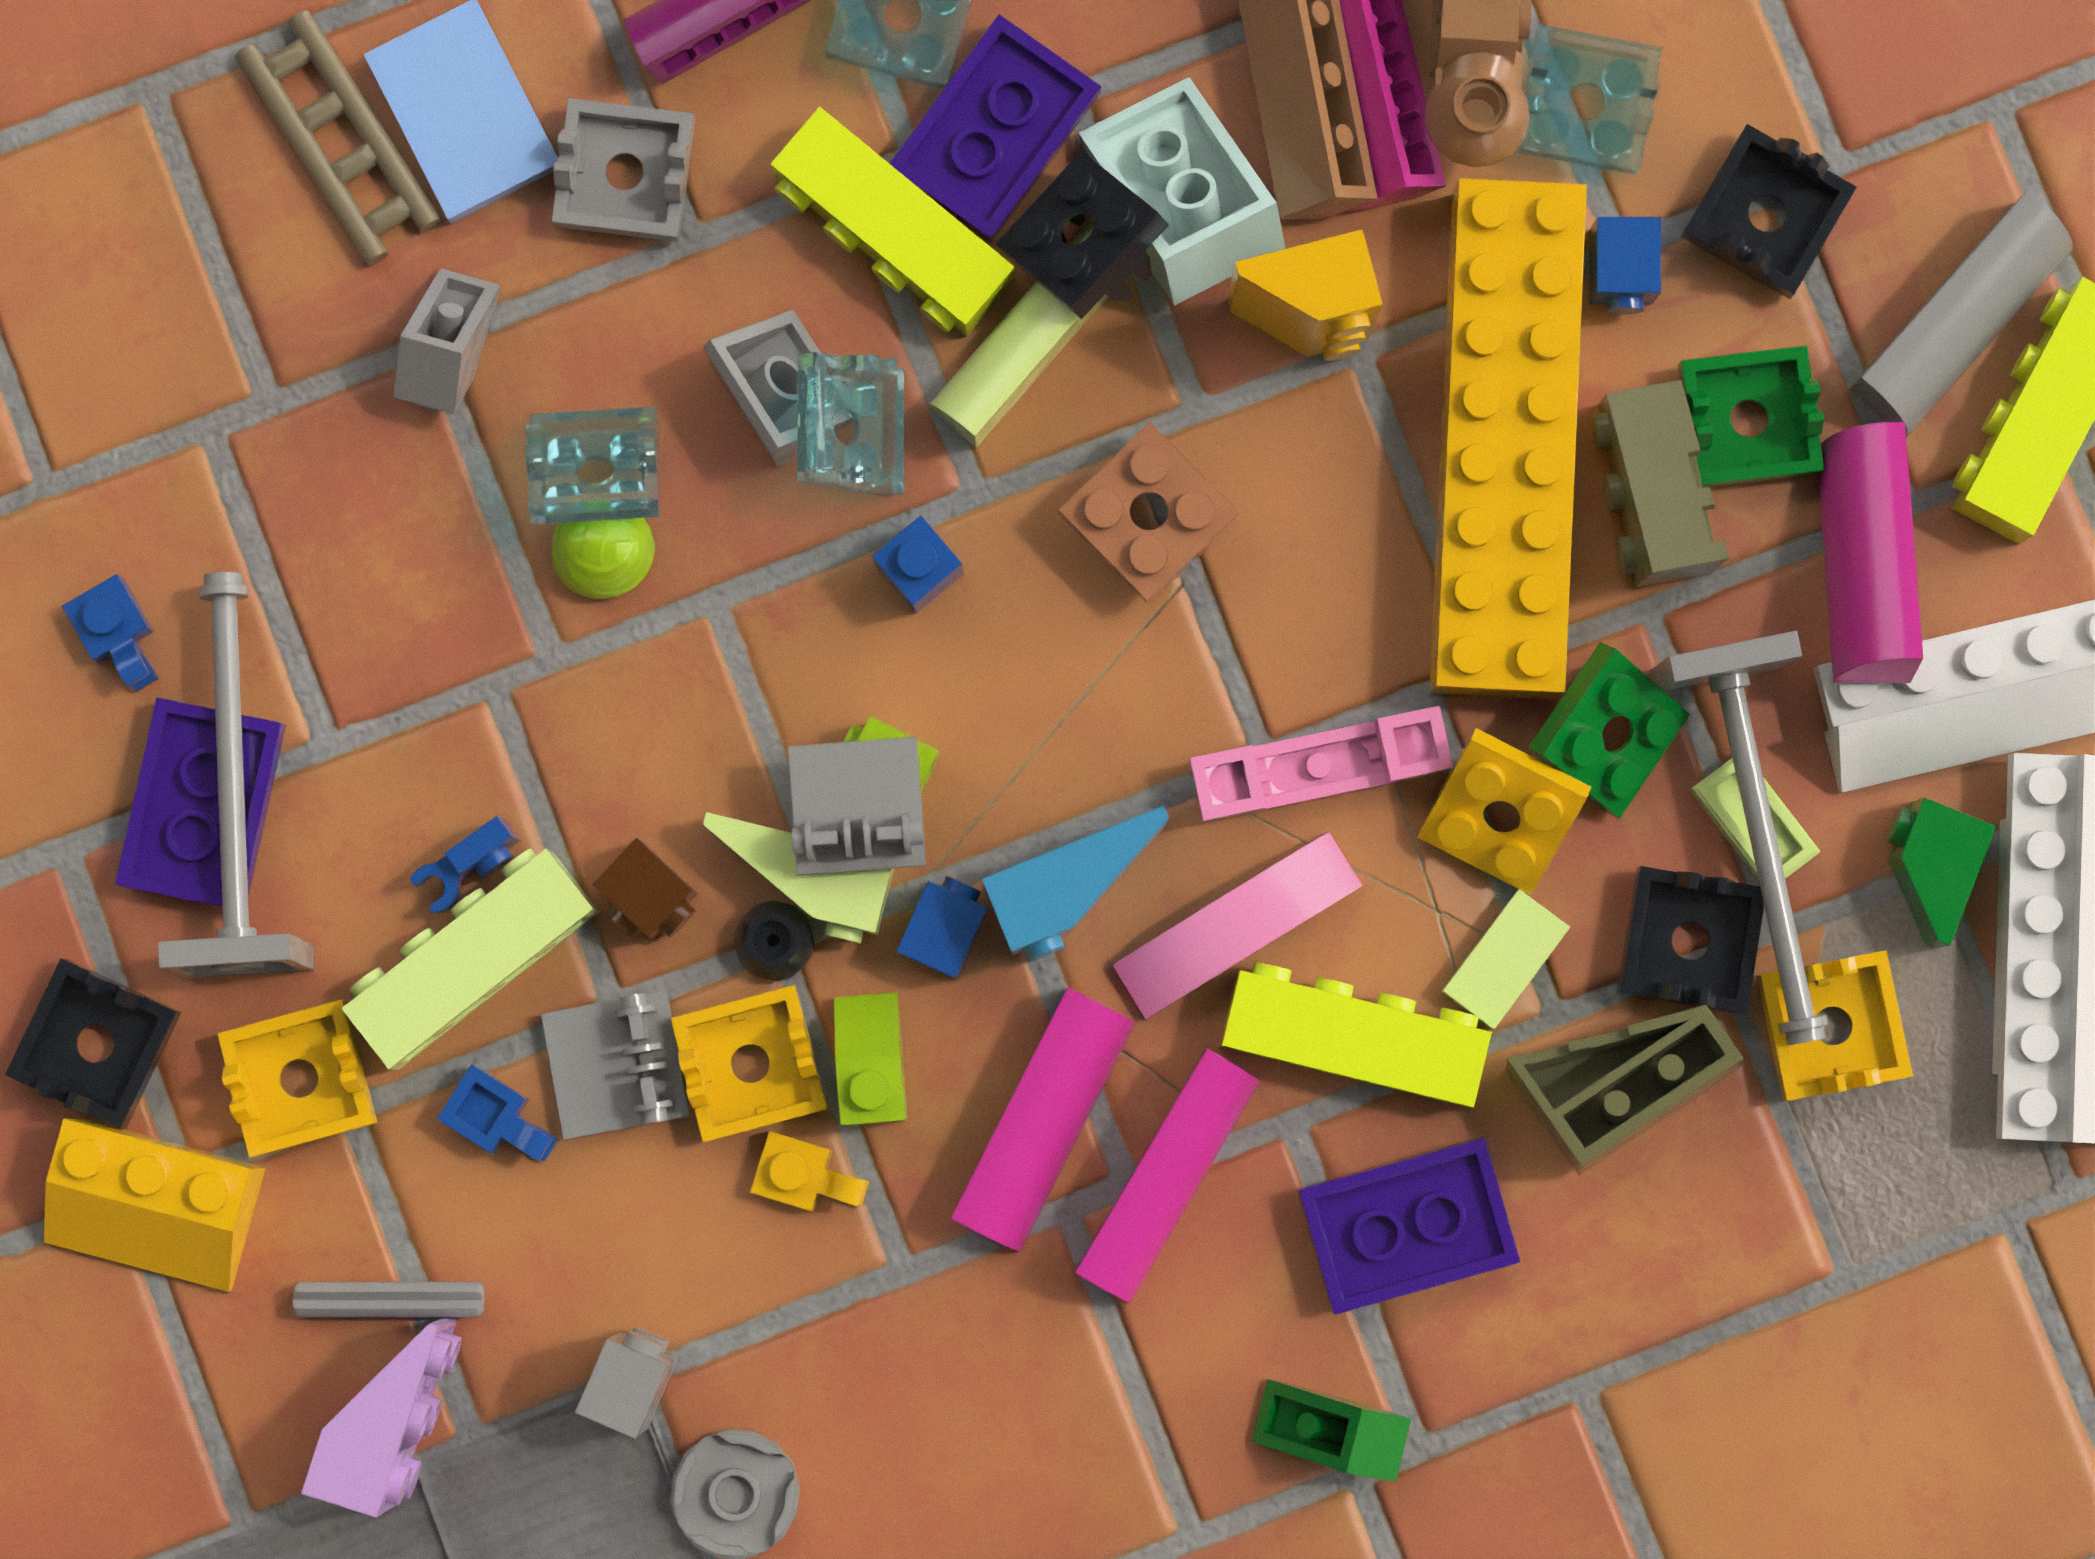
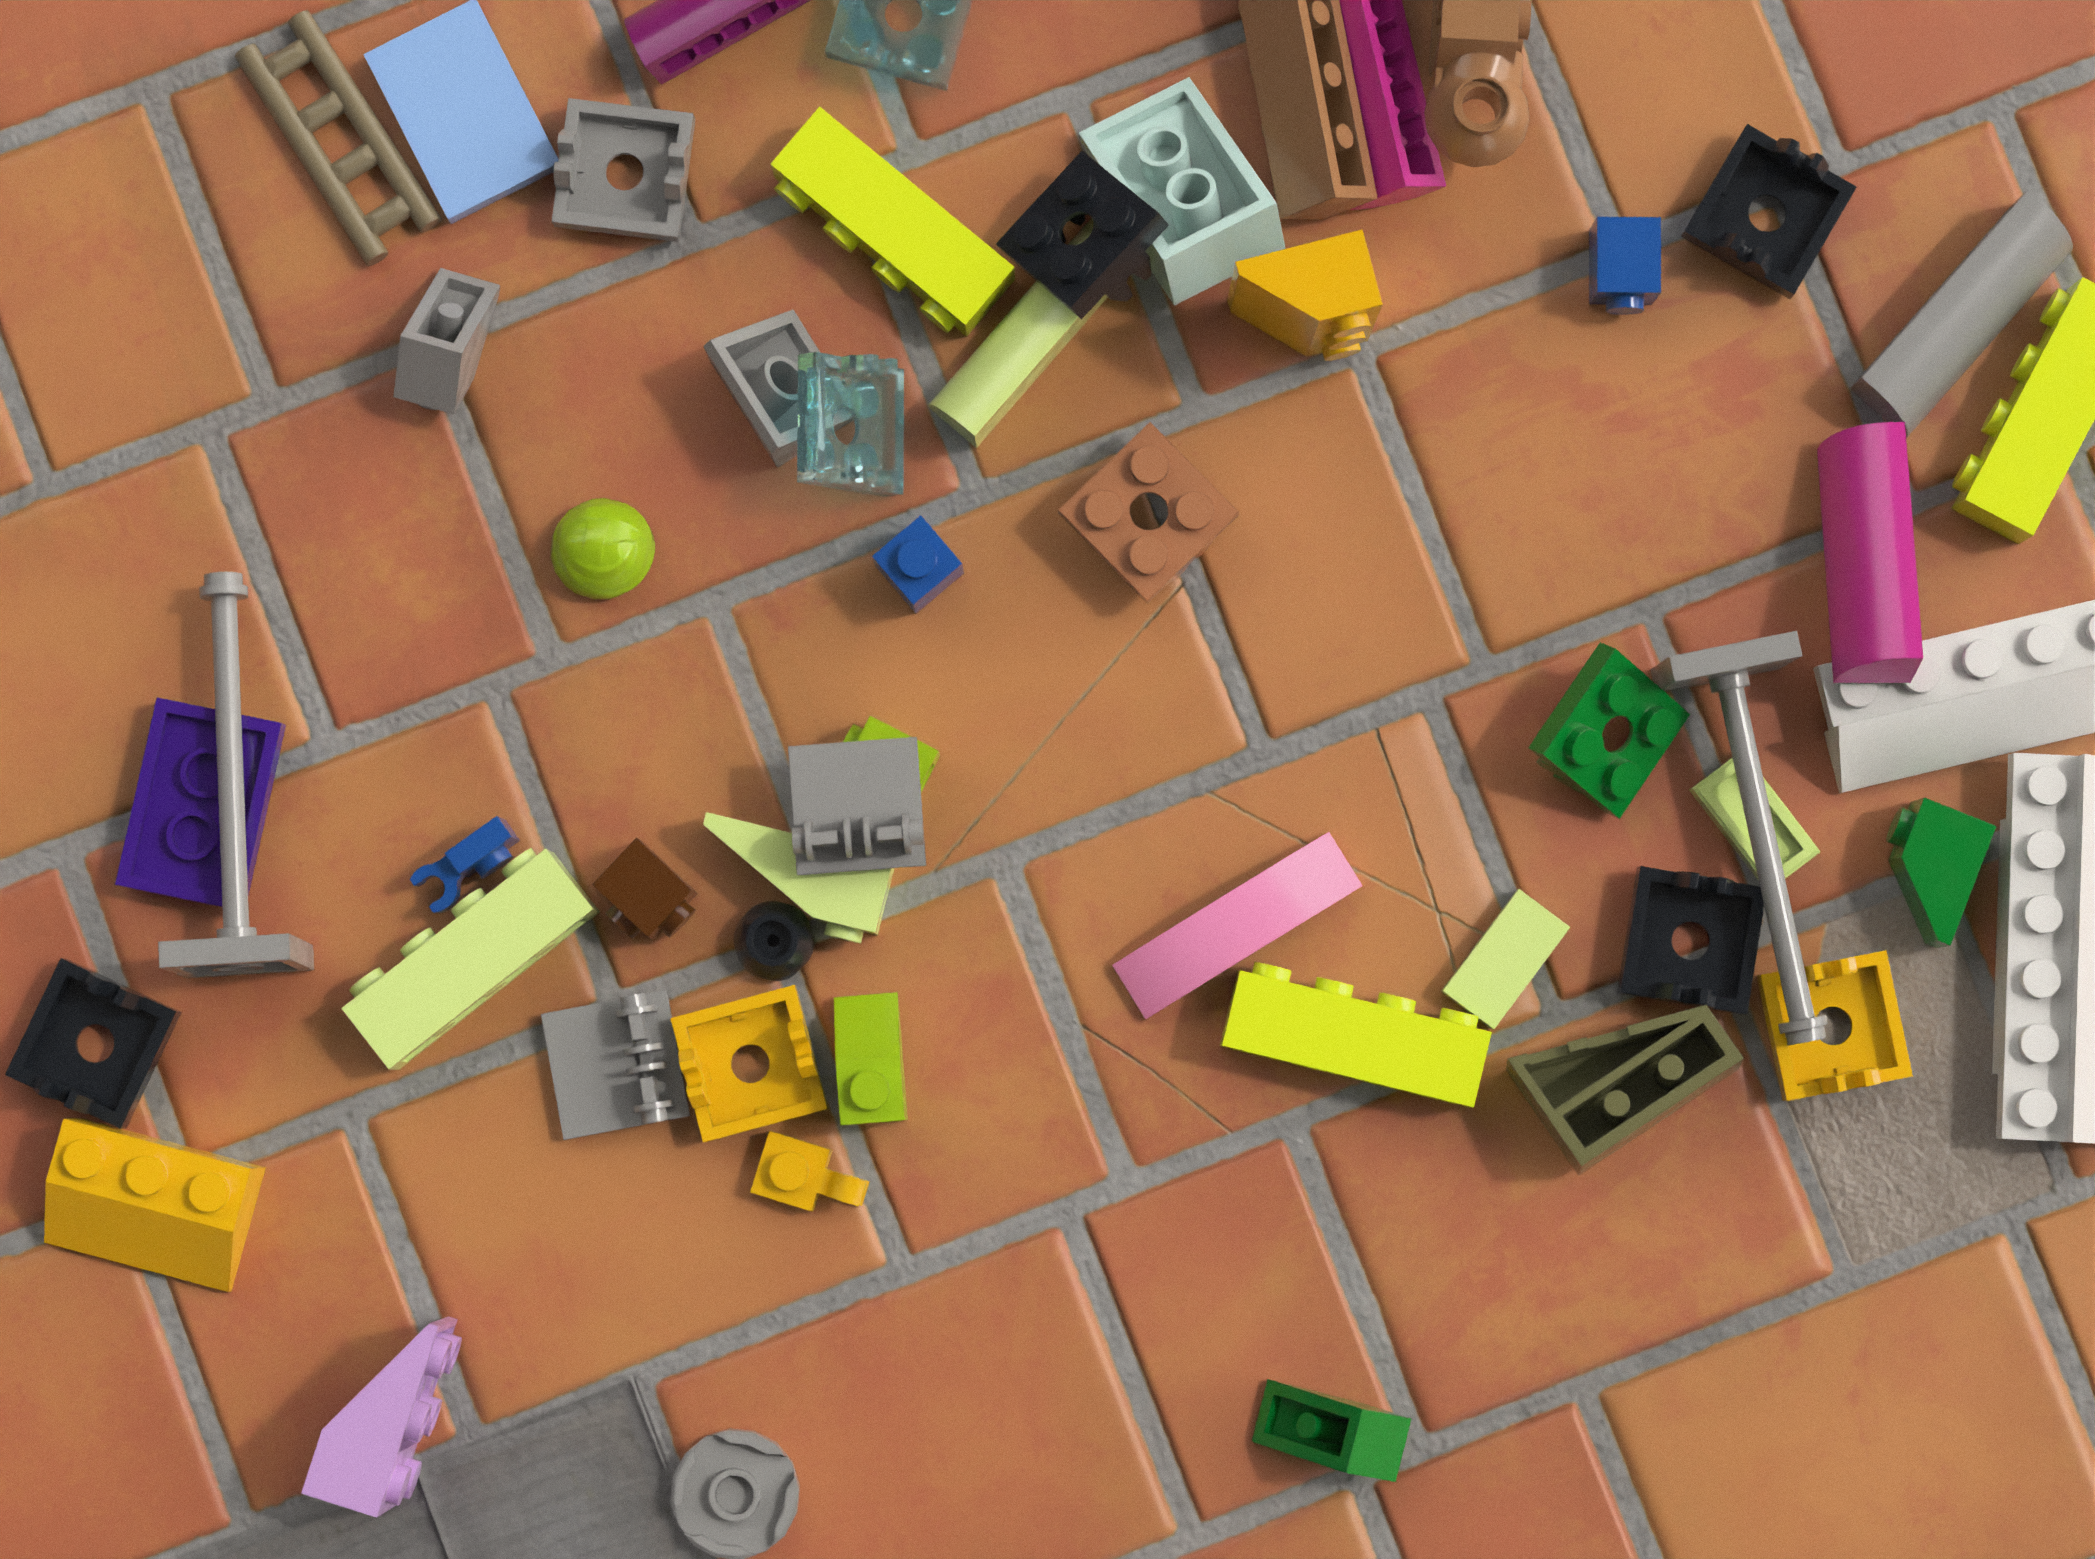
blue plate [62,574,159,692] -> none
yellow piece [217,999,378,1158] -> none
light grey axle [292,1282,485,1317] -> none
blue plate [437,1064,559,1161] -> none
clear light blue piece [525,406,660,525] -> none
light grey brick [575,1327,679,1439] -> none
dark purple plate [890,14,1101,243] -> none
blue brick [896,876,988,980] -> none
dark pink brick [951,987,1136,1252] -> none
dark azure slope [982,806,1169,962] -> none
dark pink brick [1075,1048,1260,1303] -> none
bright pink slope [1189,706,1454,821] -> none
dark purple plate [1297,1137,1520,1315] -> none
yellow piece [1417,728,1591,895] -> none
yellow brick [1429,178,1587,700] -> none
clear light blue piece [1515,24,1663,175] -> none
olive wedge [1591,380,1729,589] -> none
green piece [1678,345,1824,488] -> none

